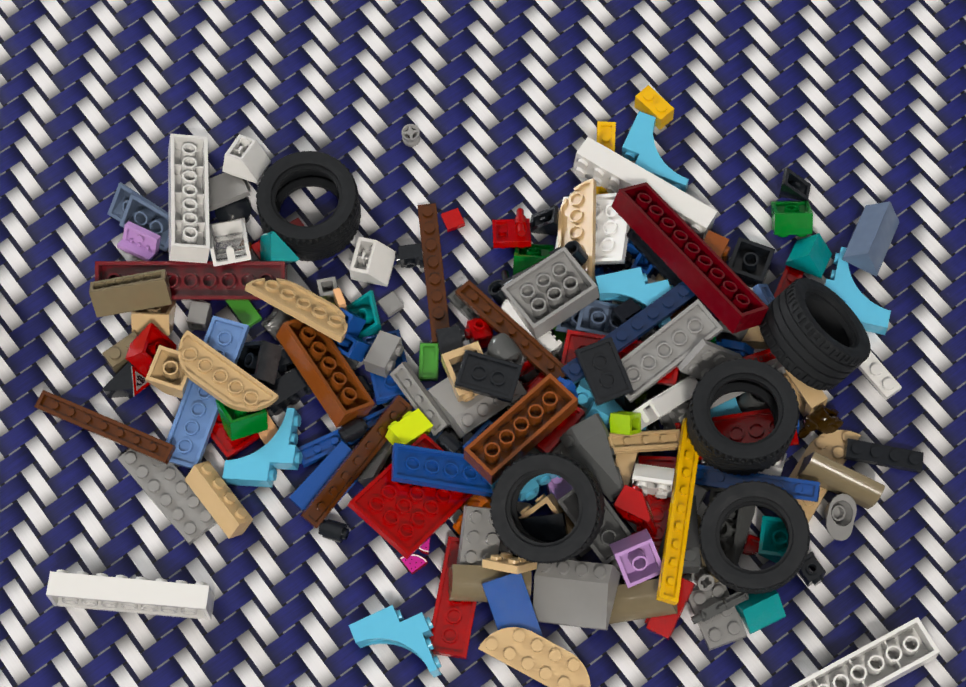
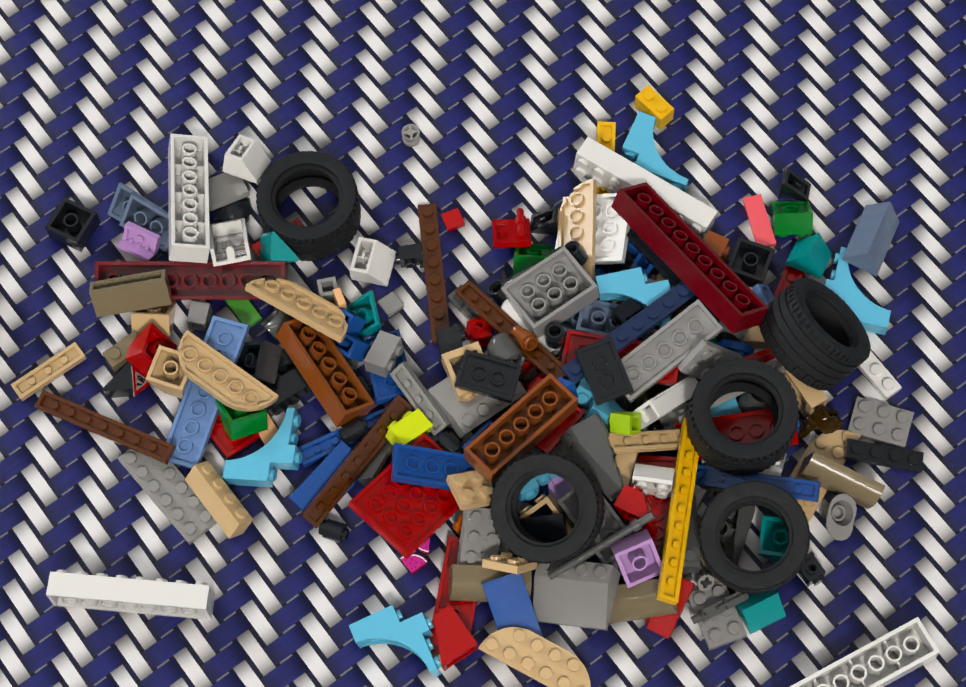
bright green tile [419,343,439,381] -> none
red tile [742,534,760,555] -> none
none -> tan plate [10,342,87,401]
none -> black brick [45,197,100,252]
none -> red slope [433,604,478,671]
none -> tan plate [446,470,493,511]
none -> dark orange cone [511,325,538,351]
none -> black brick [545,324,565,349]
none -> dark grey bar [547,511,655,580]
none -> coral tile [742,194,776,247]
none -> light grey plate [848,396,914,449]

